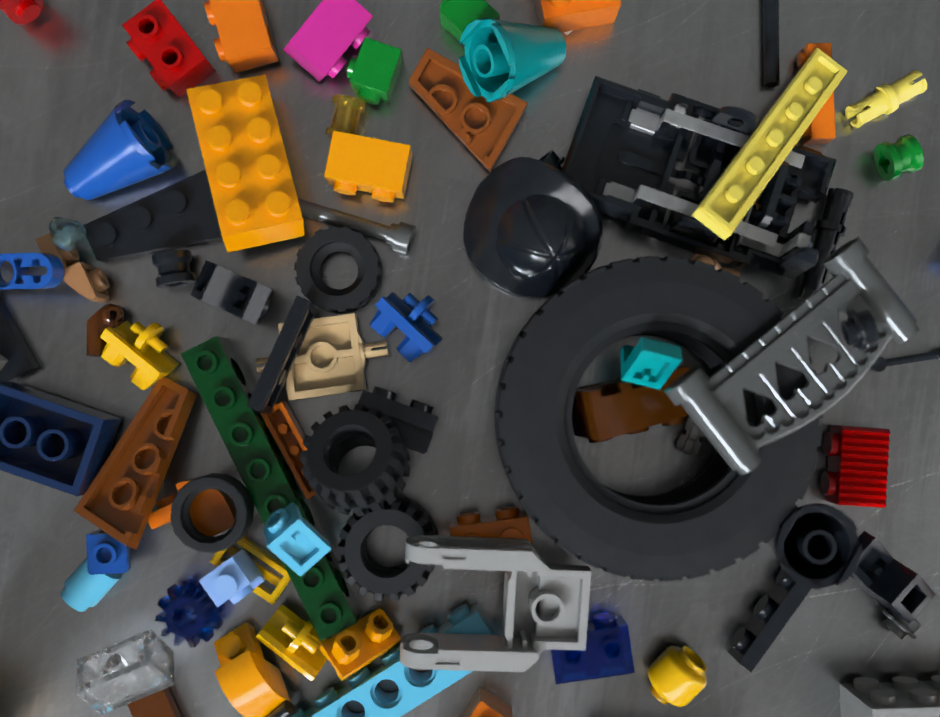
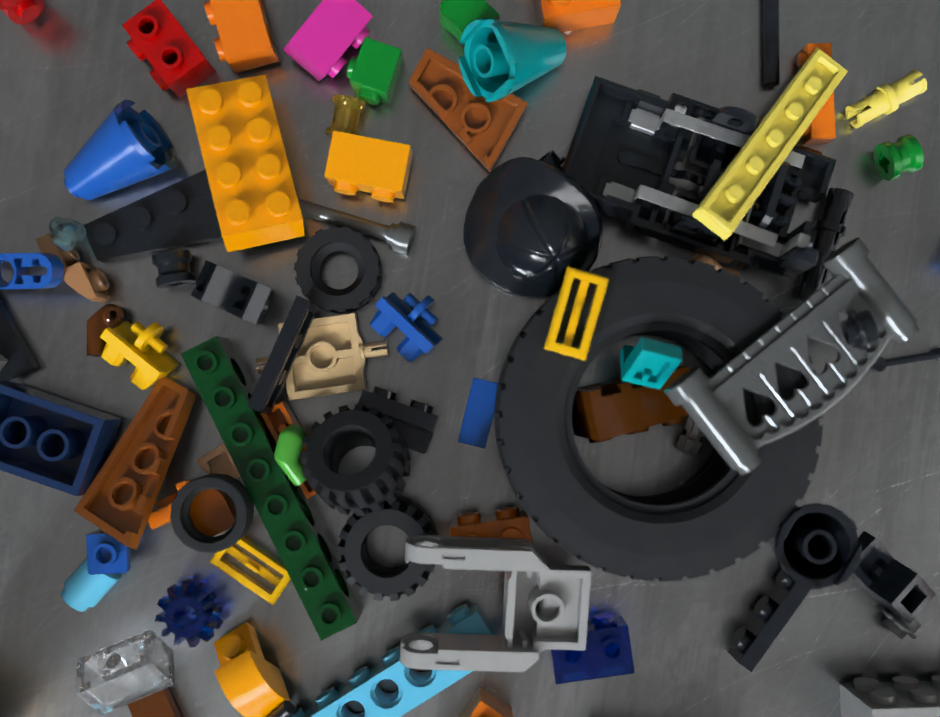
light blue brick [199,548,266,607] -> none
yellow hips [255,604,328,681] -> none
medium azure bracket [263,502,331,577] -> none
light orange hips [319,608,401,681] -> none
yellow head [648,646,707,707] -> none
red brick [821,425,891,508] -> none
none -> light nougat tile [196,443,241,478]
none -> bright green arm [274,424,307,486]
none -> blue sticker [458,377,498,449]
none -> yellow tile [543,267,609,361]

